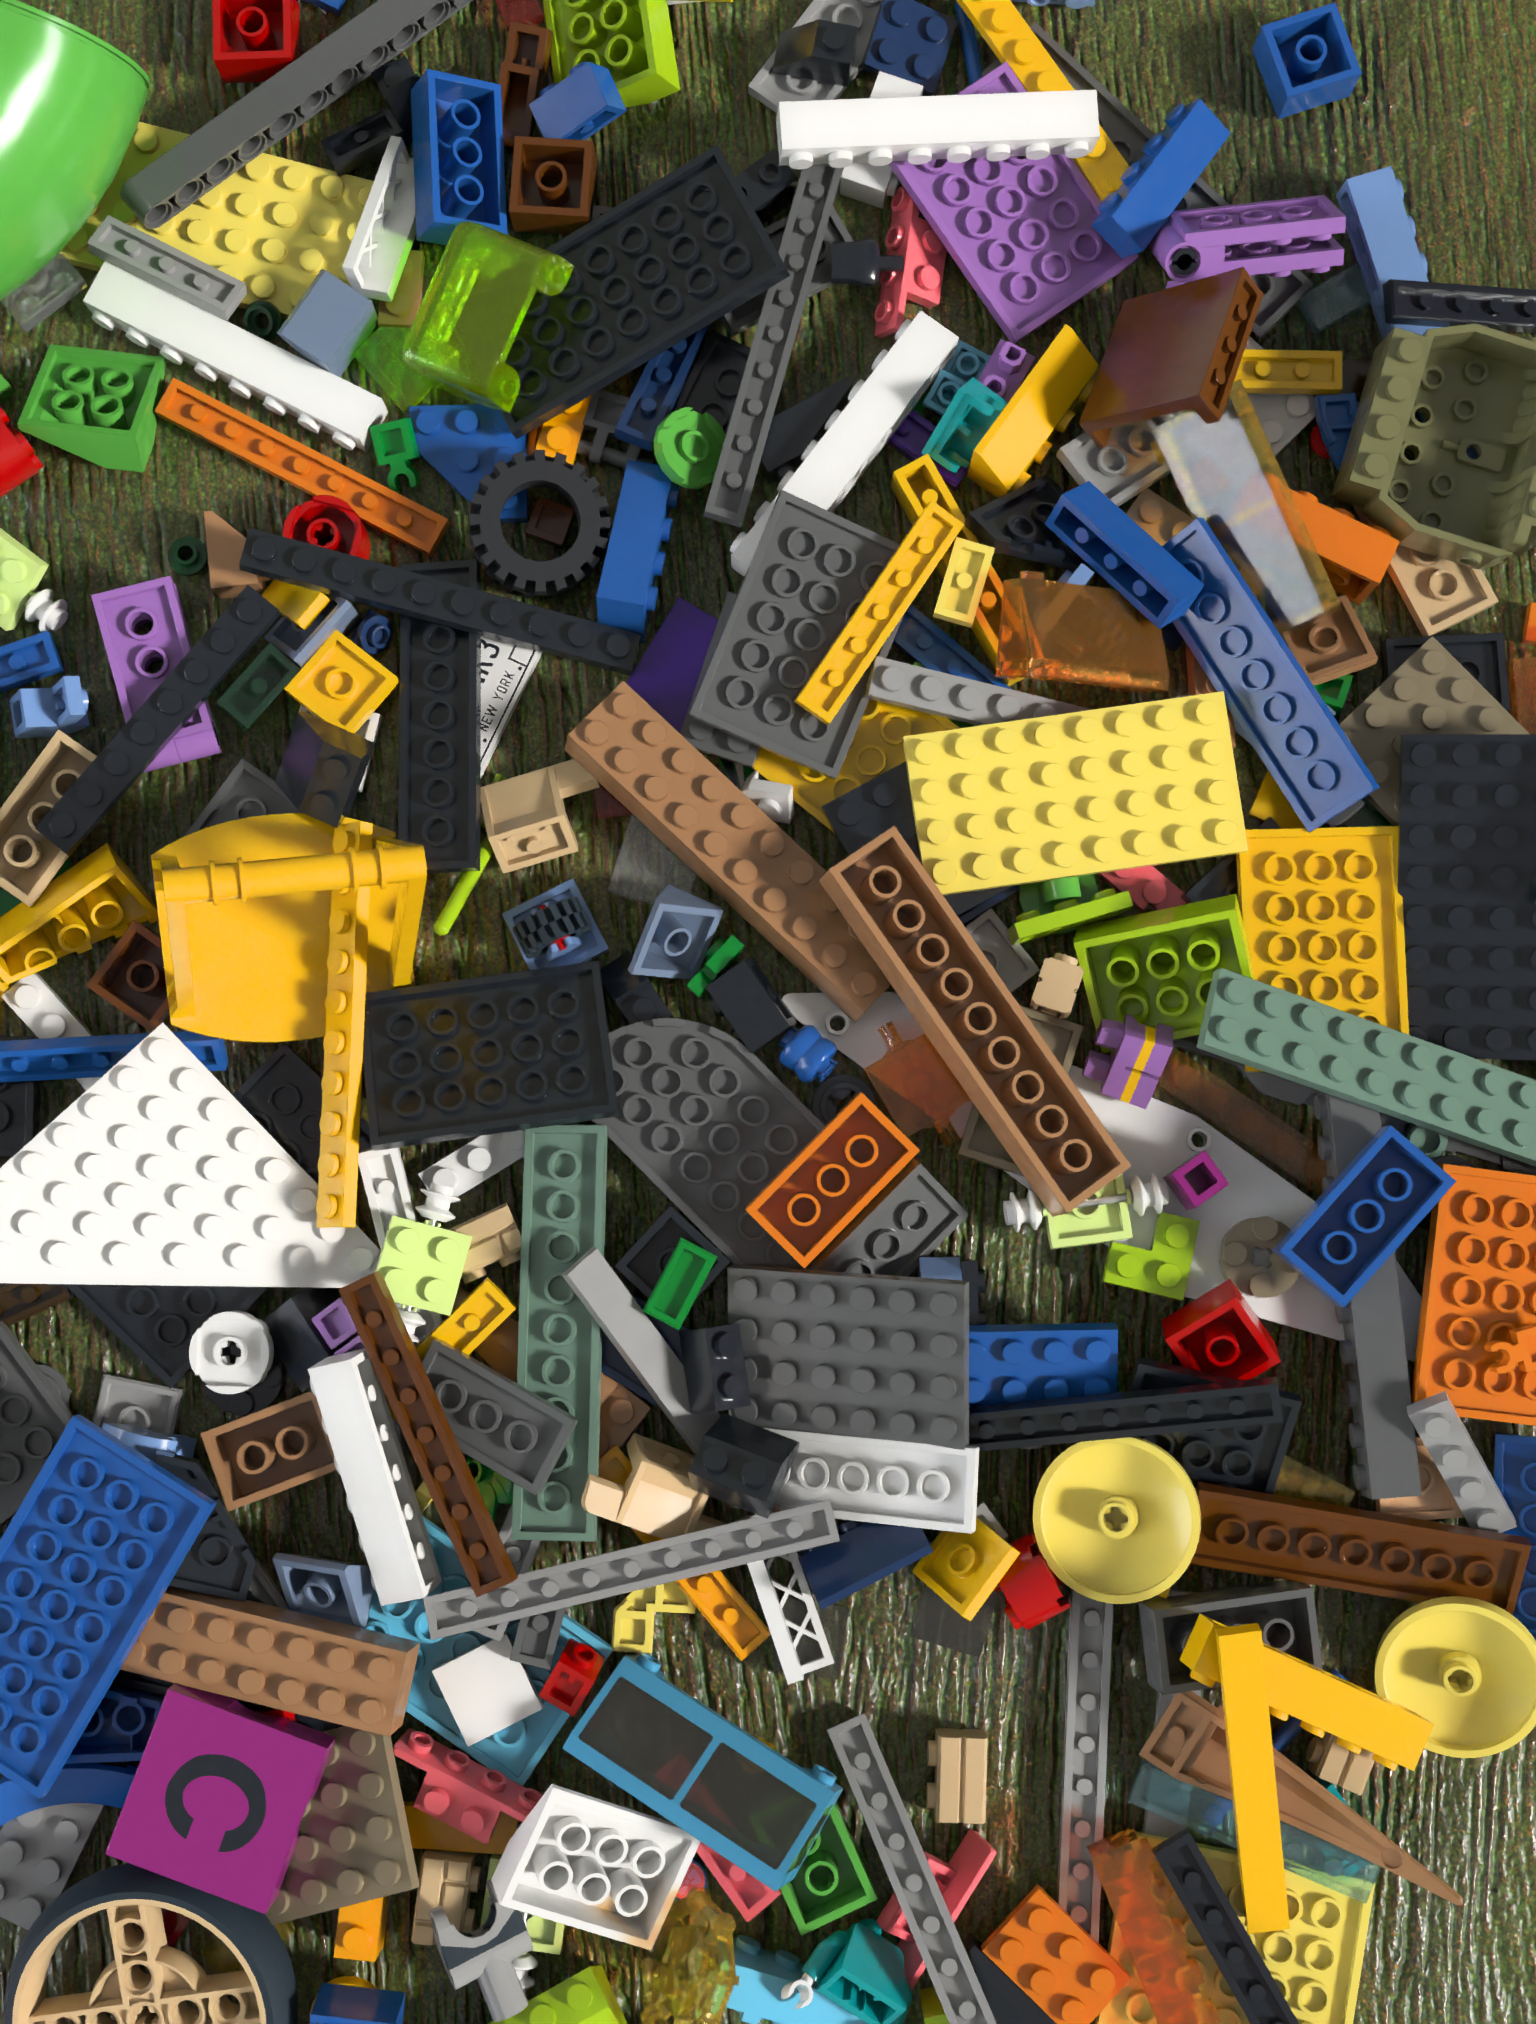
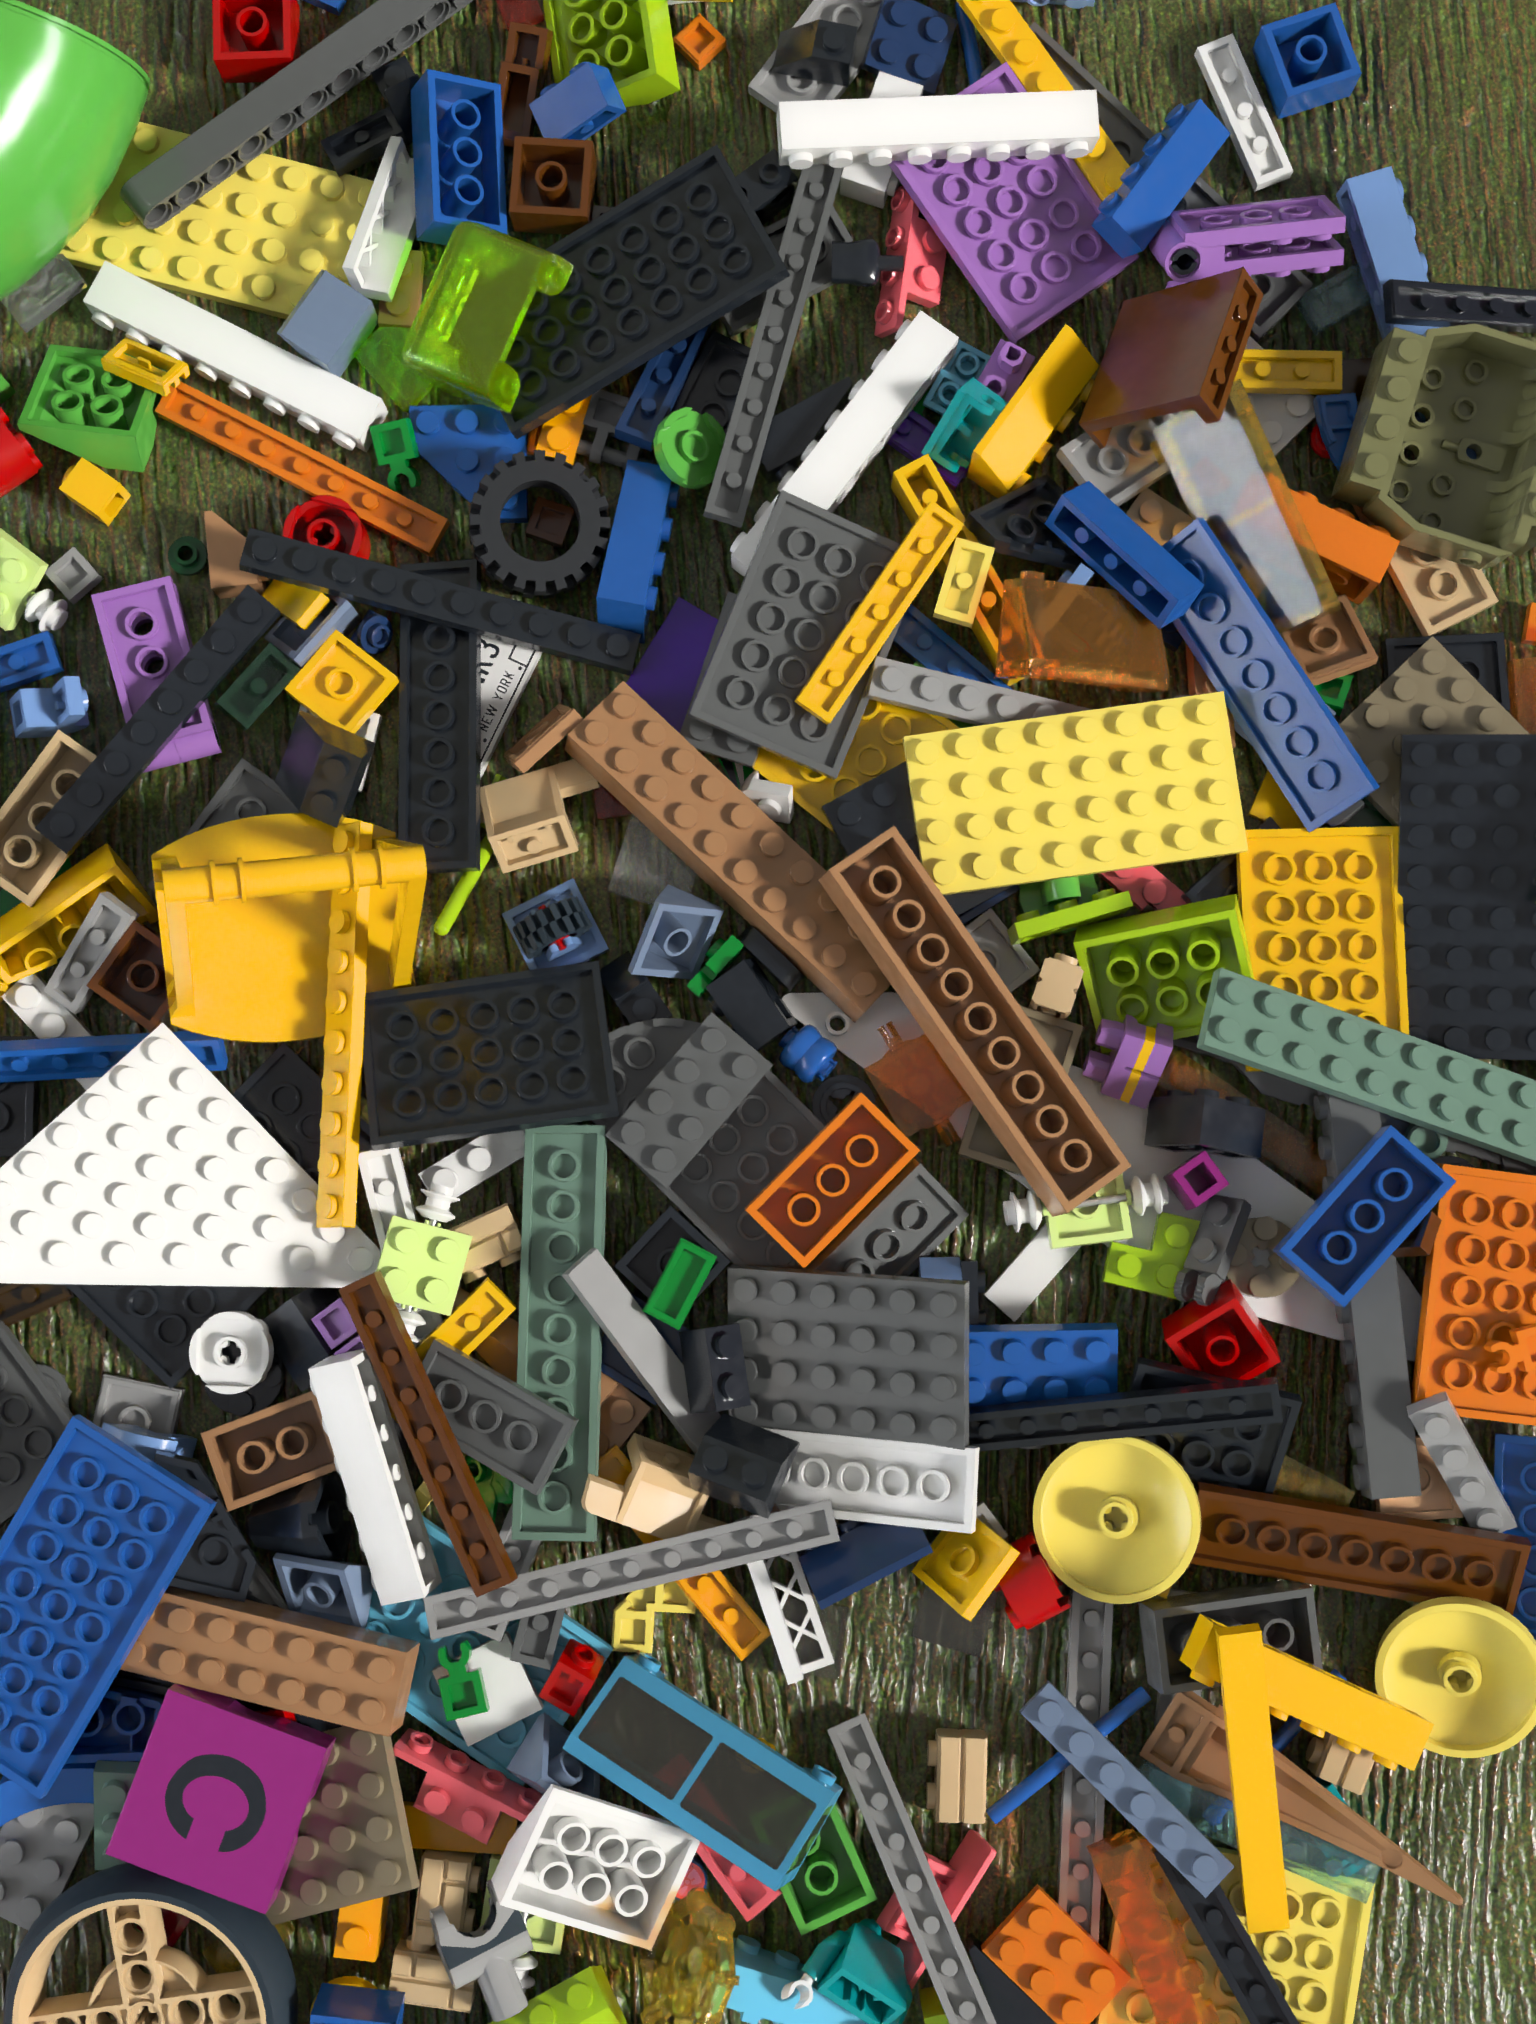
light grey plate [87,215,247,321] -> none
dark green plate [243,300,282,341] -> none
none -> light grey plate [43,892,140,1014]
none -> light grey plate [45,546,103,605]
none -> yellow brick [59,457,131,526]
none -> sand green plate [93,1760,140,1870]
none -> yellow tile [101,337,190,397]
none -> black cone [245,1475,352,1560]
none -> tan brick [388,1935,478,2013]
none -> green plate [438,1640,490,1722]
none -> medium nougat tile [503,704,583,774]
none -> sand blue slope [506,1712,600,1799]
none -> dark grey plate [605,1012,773,1189]
none -> orange tile [673,13,727,71]
none -> black beam [737,925,804,992]
none -> white tile [983,1224,1081,1322]
none -> blue axle [986,1686,1151,1824]
none -> sand blue plate [1019,1681,1234,1898]
none -> black brick [1144,1089,1266,1158]
none -> dark grey hinge [1173,1195,1252,1306]
none -> white plate [1194,33,1293,192]
none -> reddish brown plate [1392,1211,1442,1257]

